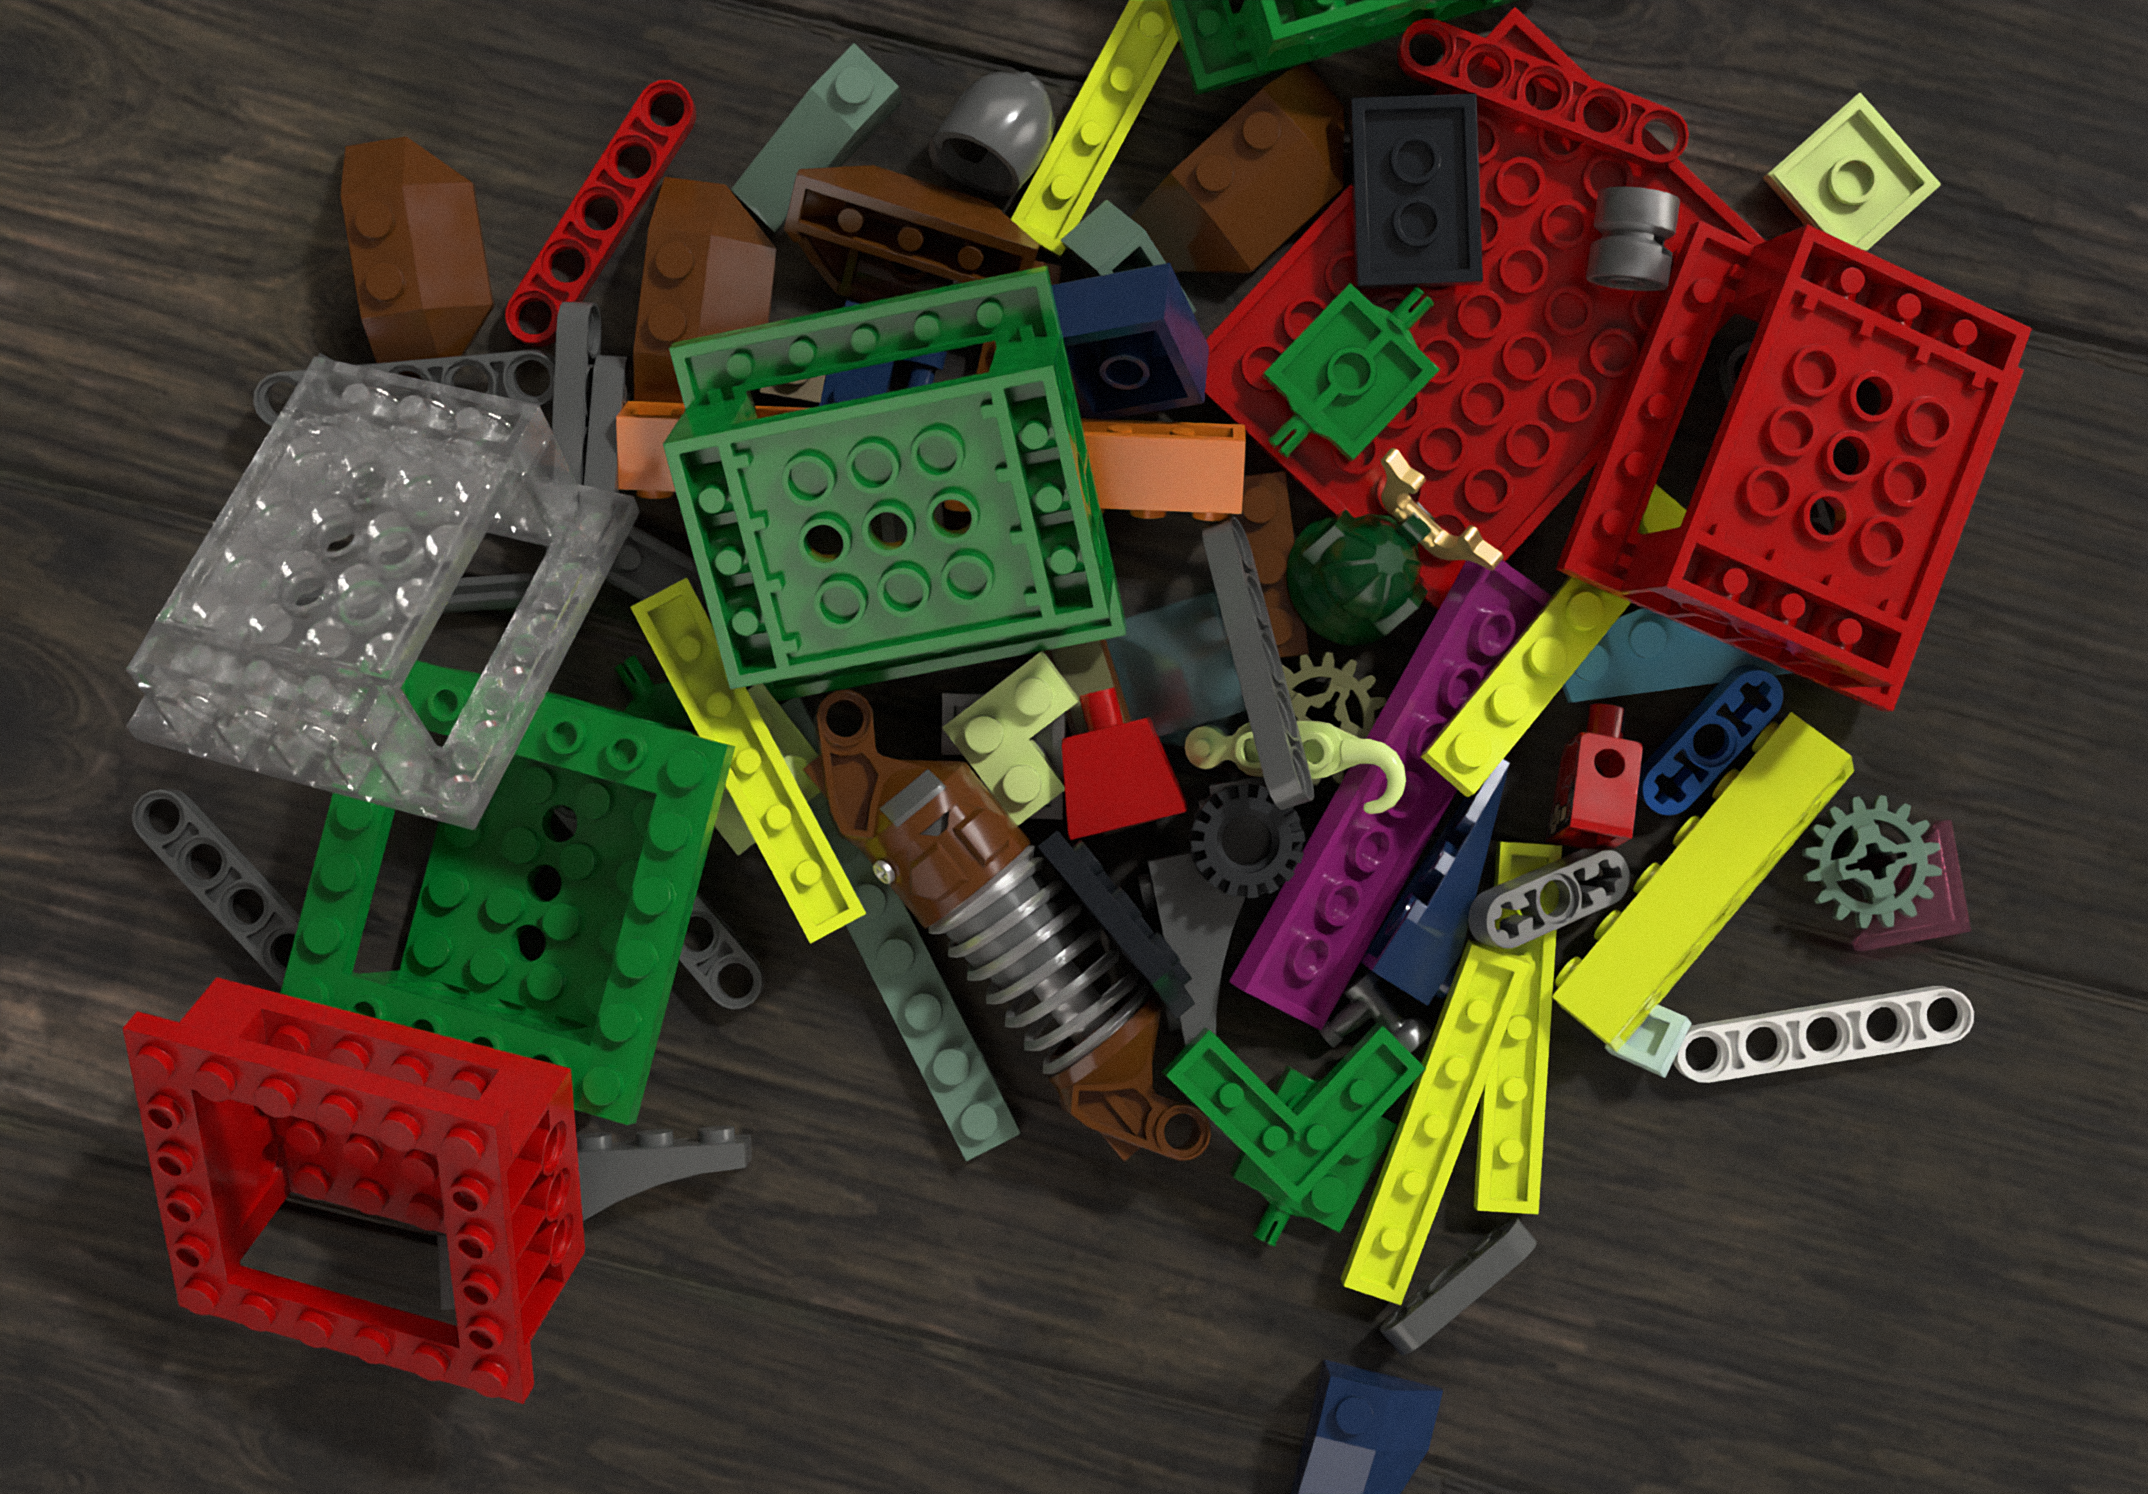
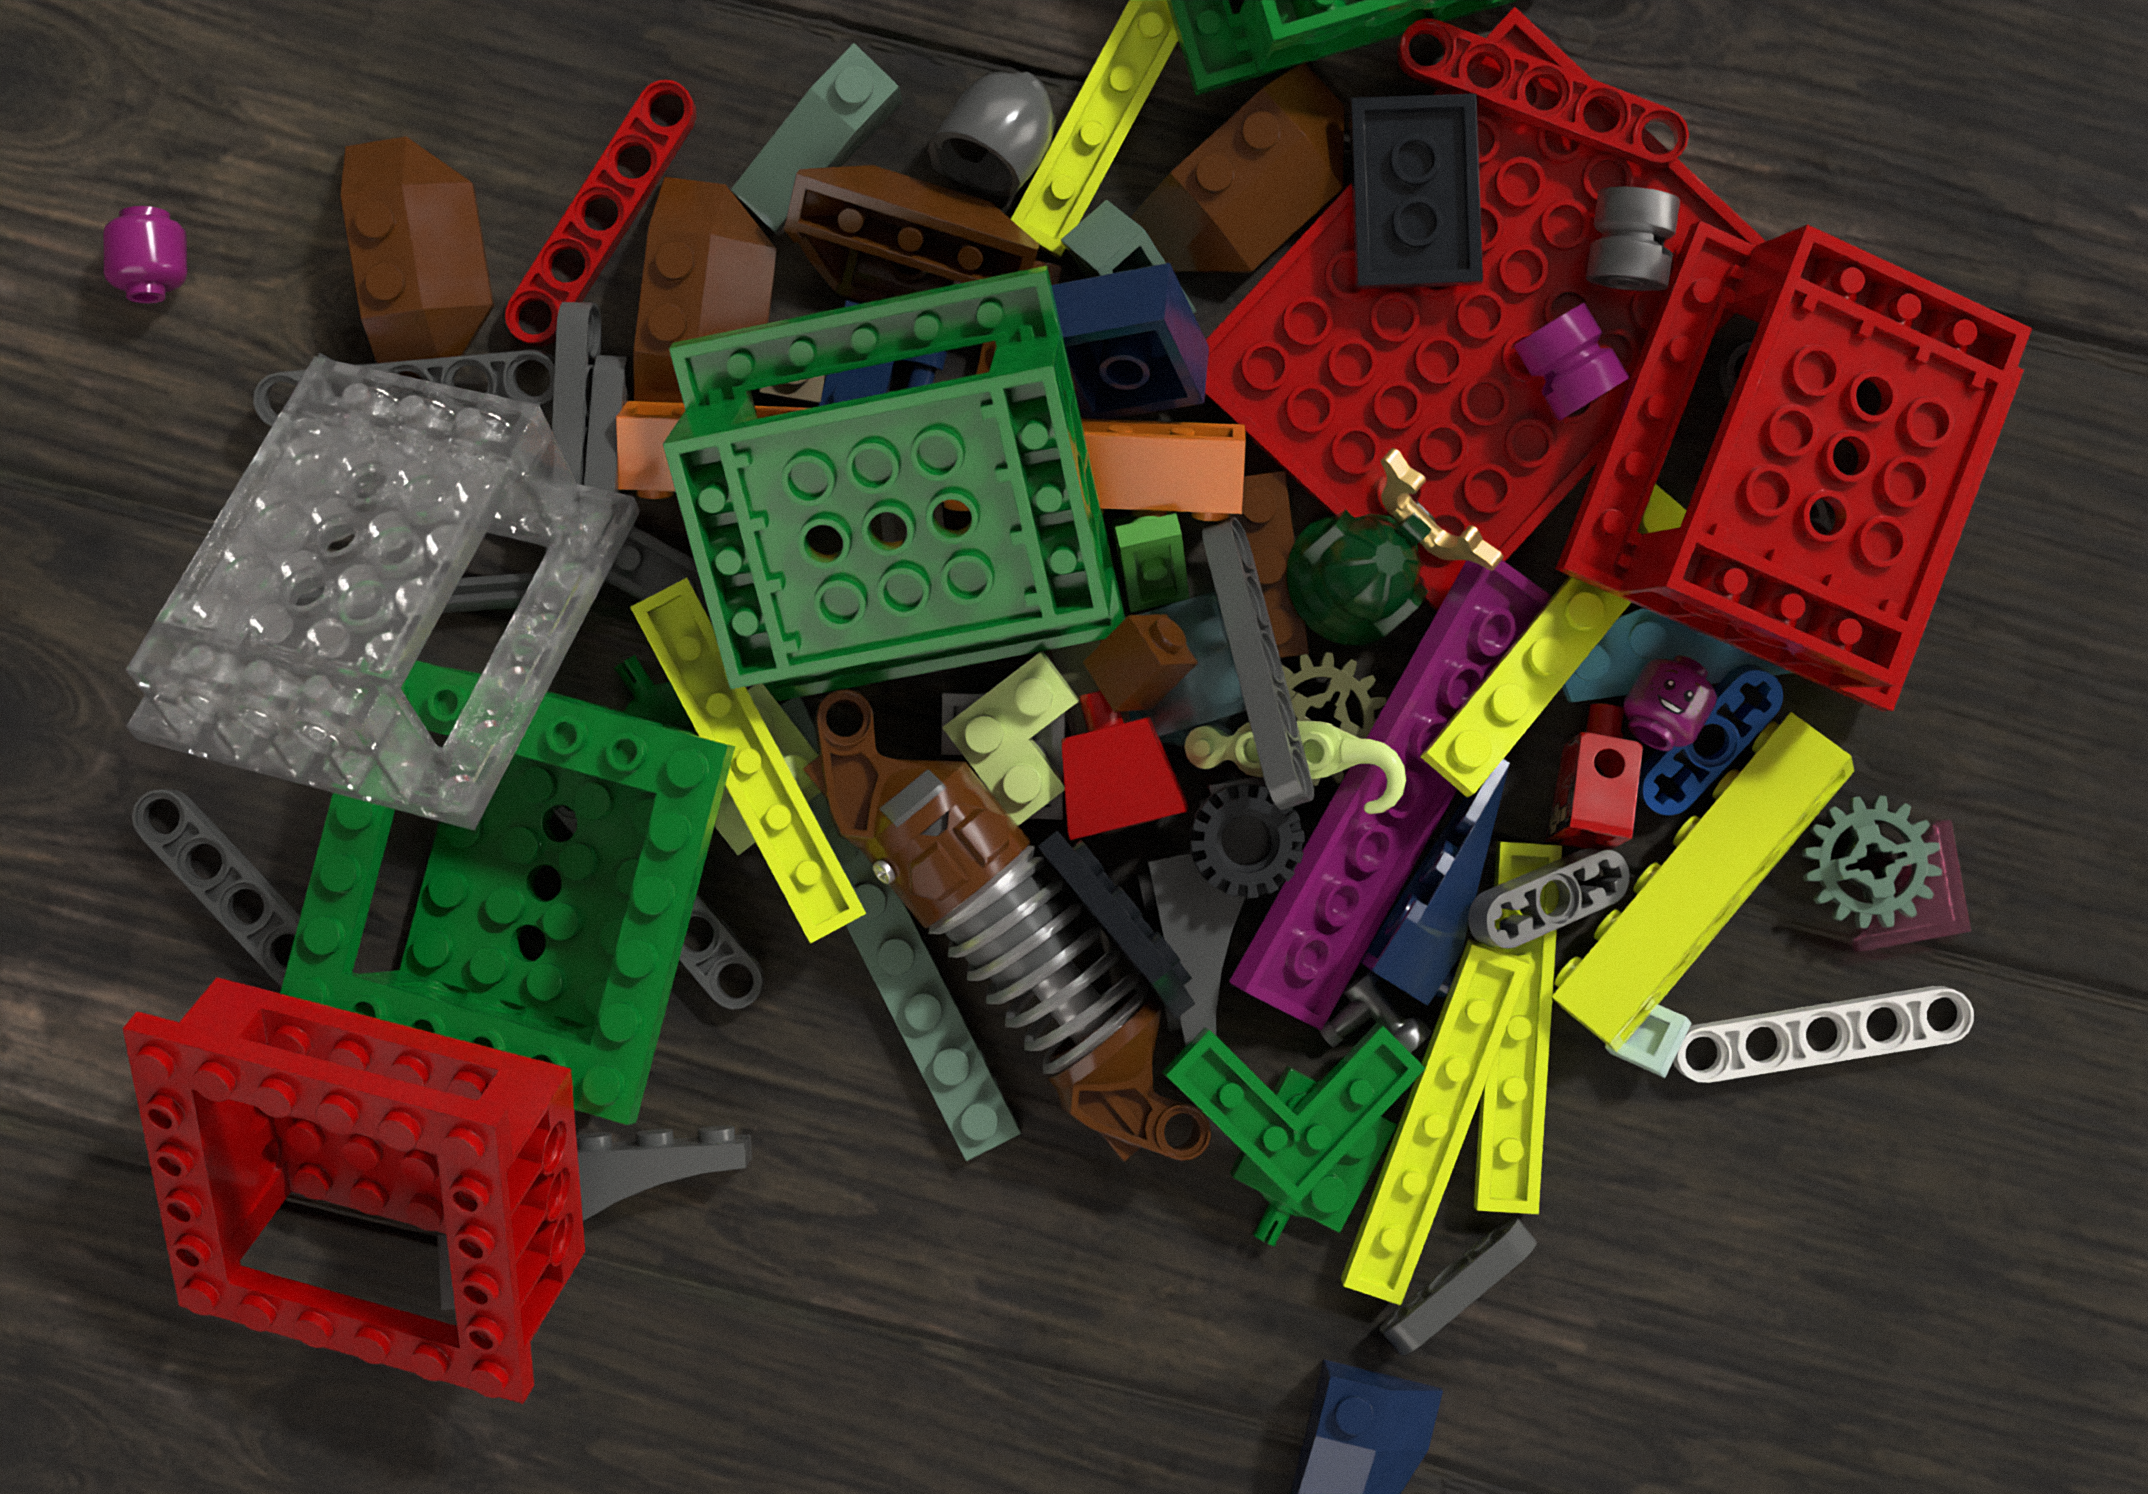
green plate [1262,283,1440,462] -> none
yellowish green plate [1763,93,1941,251] -> none
none -> magenta head [103,206,187,303]
none -> reddish brown brick [1083,614,1198,712]
none -> bright green slope [1111,511,1190,612]
none -> magenta wheel [1514,303,1630,421]
none -> magenta head [1623,655,1717,751]

